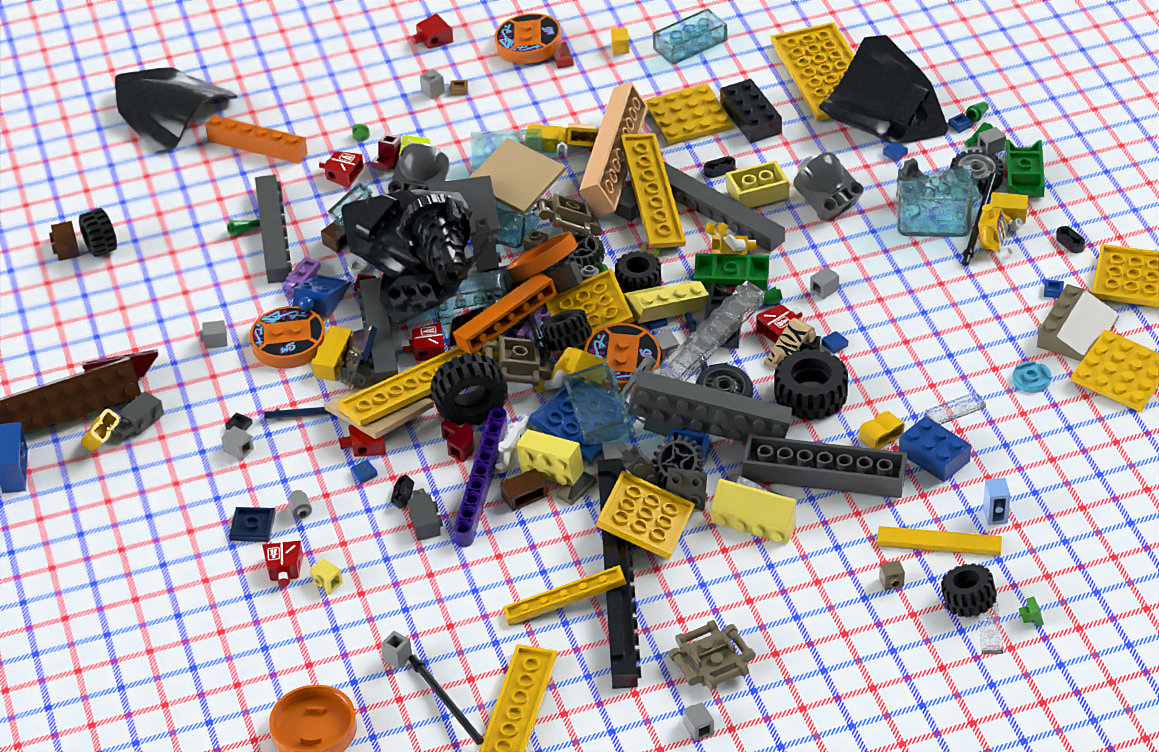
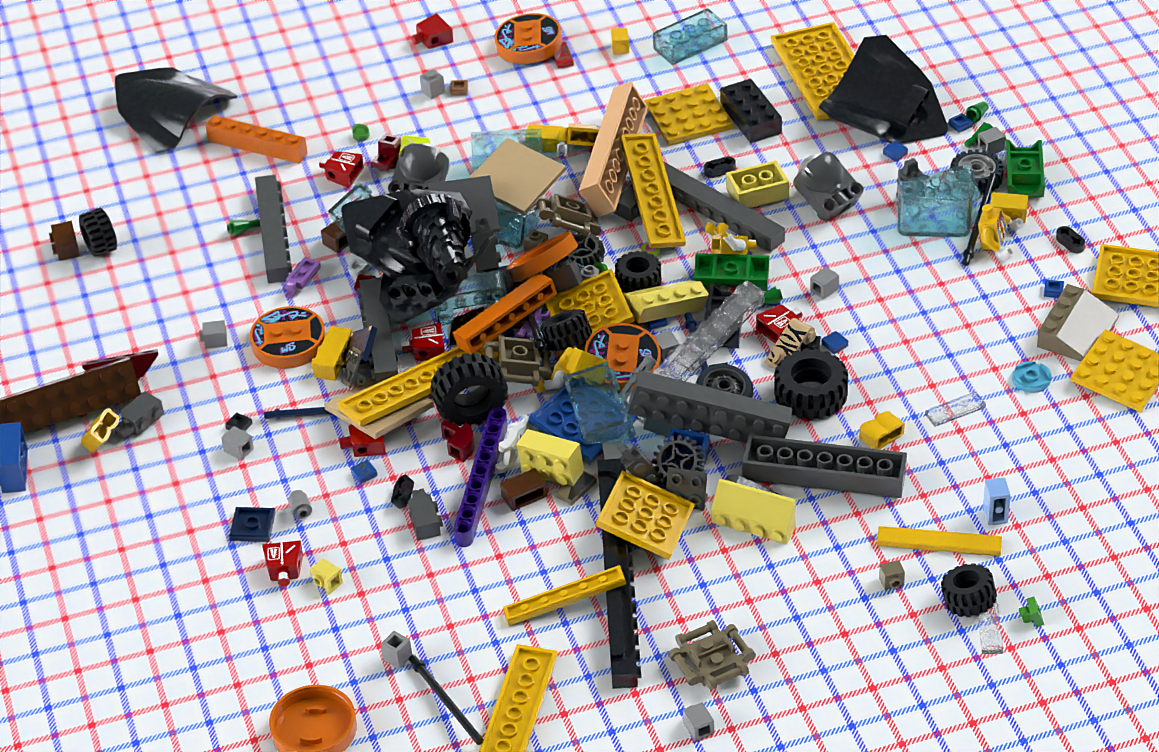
blue slope [293,274,351,316] -> none
blue brick [899,416,971,482] -> none

